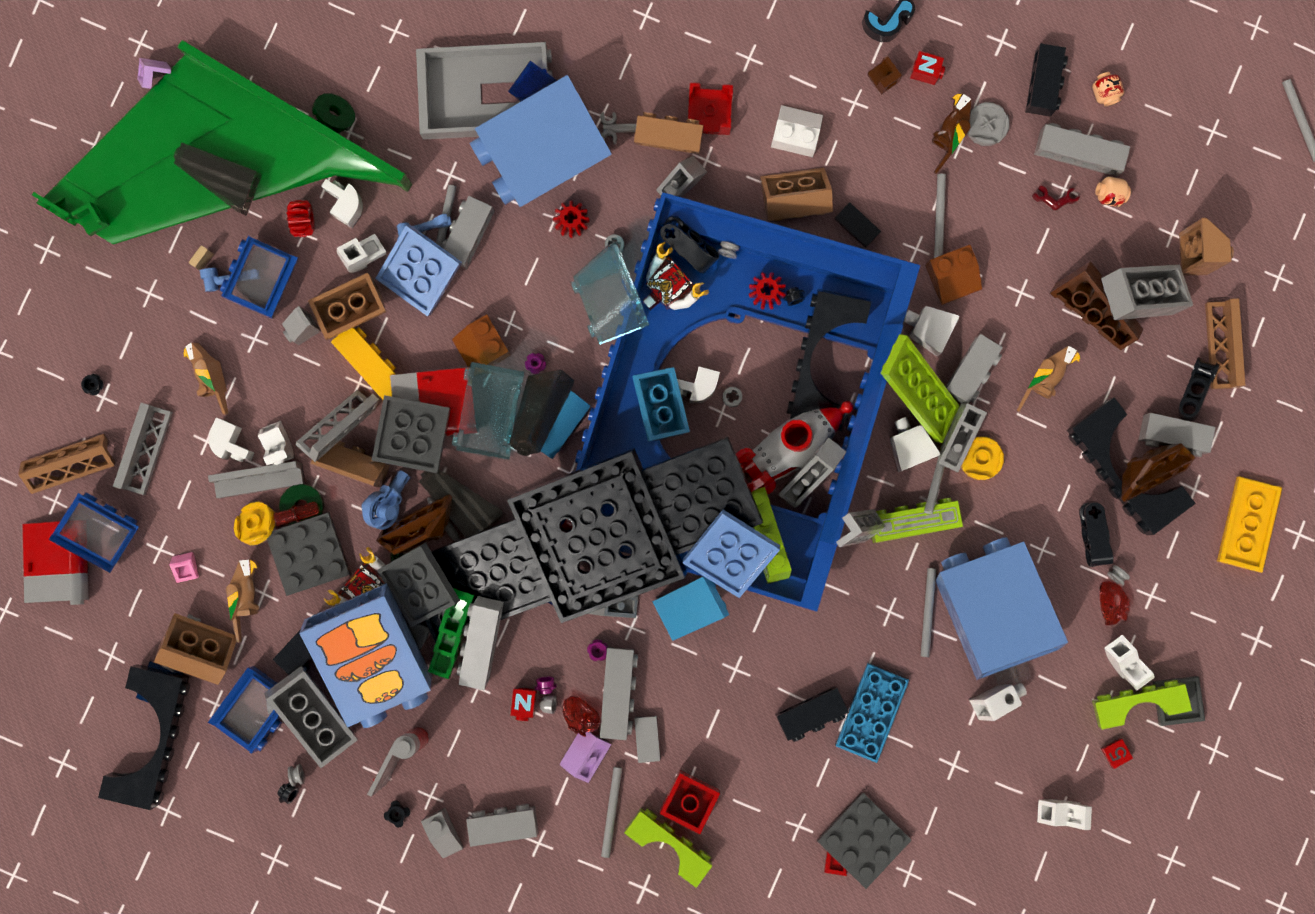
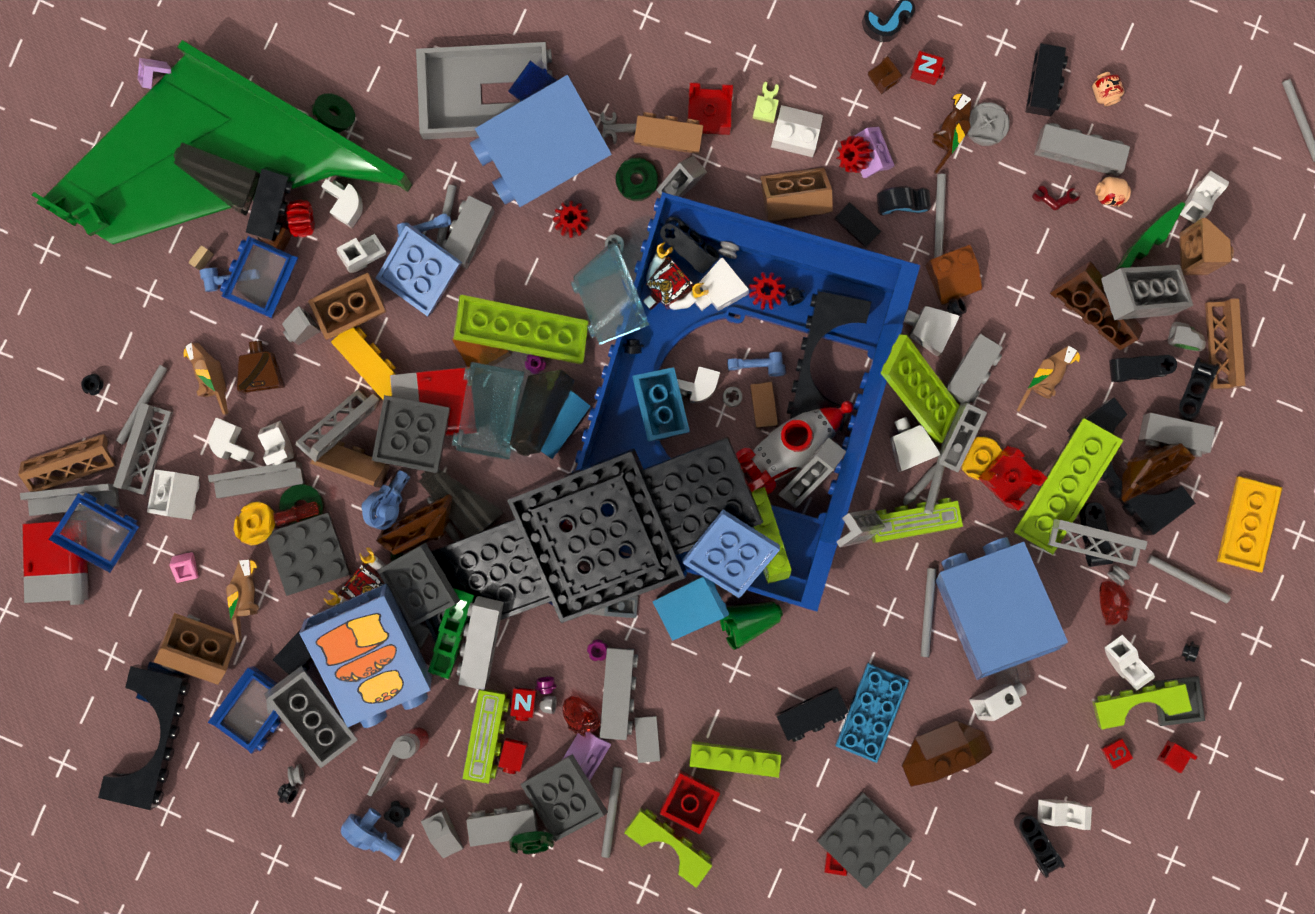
none -> light grey fence [20,484,119,516]
none -> light grey bar [116,365,167,445]
none -> white slope [147,469,200,520]
none -> reddish brown torso [237,341,284,393]
none -> black brick [246,167,293,240]
none -> reddish brown panel [258,227,292,252]
none -> medium blue pin [341,808,402,861]
none -> lime plate [453,295,588,364]
none -> lime brick [462,689,510,784]
none -> red brick [498,738,528,774]
none -> dark green tile [509,831,554,855]
none -> dark grey plate [520,754,608,842]
none -> dark green tile [616,158,658,201]
none -> black plate [623,339,644,354]
none -> lime brick [689,741,781,778]
none -> white torso [695,258,749,311]
none -> green cone [719,601,783,650]
none -> medium blue brick [727,352,786,377]
none -> medium nougat tile [750,382,778,428]
none -> yellowish green plate [753,82,779,123]
none -> red gear [836,136,874,173]
none -> lavender panel [854,127,895,178]
none -> black animal [877,186,931,216]
none -> reddish brown wedge [902,720,993,787]
none -> light grey piece [903,465,936,506]
none -> black plate [947,297,967,318]
none -> red panel [978,446,1047,511]
none -> lime plate [1014,418,1124,555]
none -> black piece [1014,812,1065,878]
none -> light grey fence [1048,519,1148,566]
none -> black piece [1109,355,1177,382]
none -> green slope [1115,202,1186,271]
none -> light grey bar [1147,555,1231,604]
none -> red panel [1157,741,1198,773]
none -> light grey rock [1167,322,1206,351]
none -> white brick [1180,171,1229,223]
none -> black plate [1181,641,1200,662]

